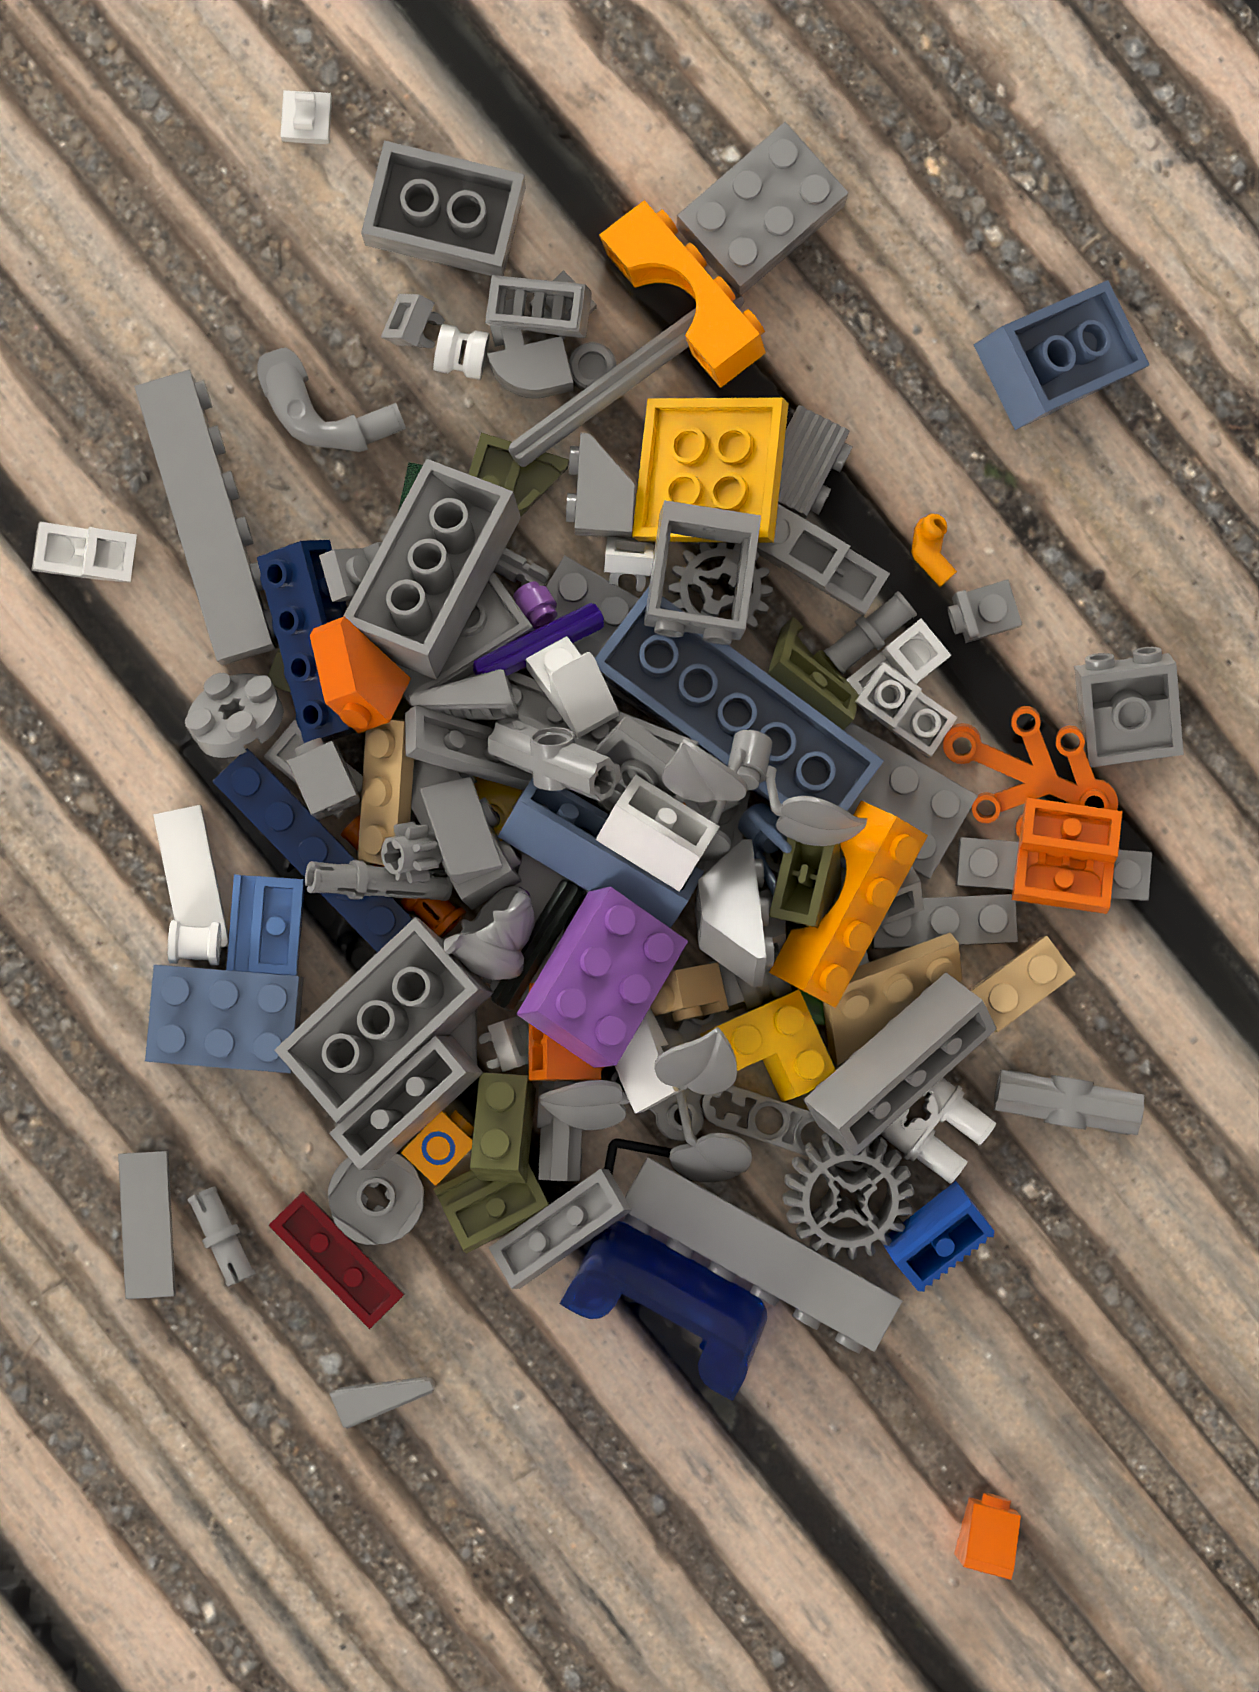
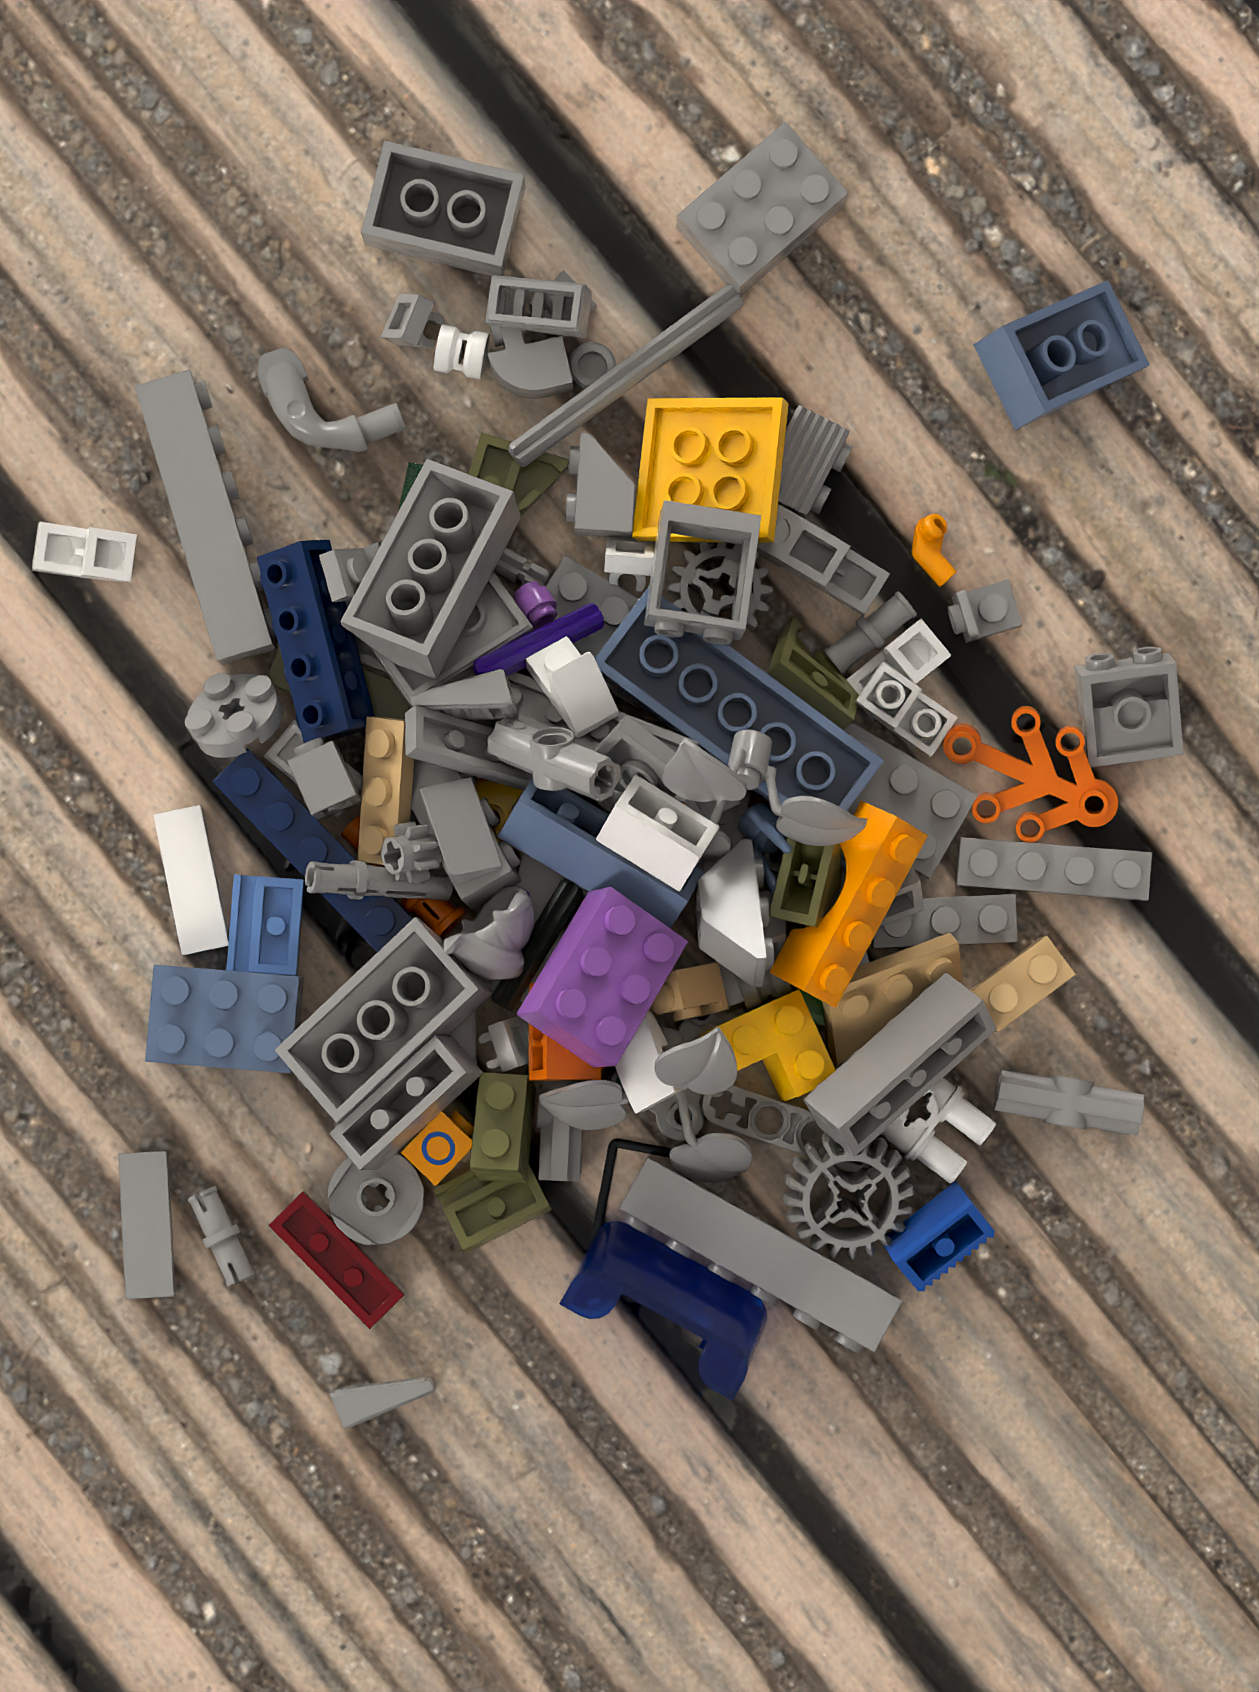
white bush [168,920,221,965] -> none
white tile [281,90,332,144] -> none
orange slope [310,616,411,733] -> none
light grey plate [489,1169,632,1289] -> none
light orange arch [599,200,766,388] -> none
orange slope [954,1493,1021,1580] -> none
orange slope [1011,797,1122,914] -> none

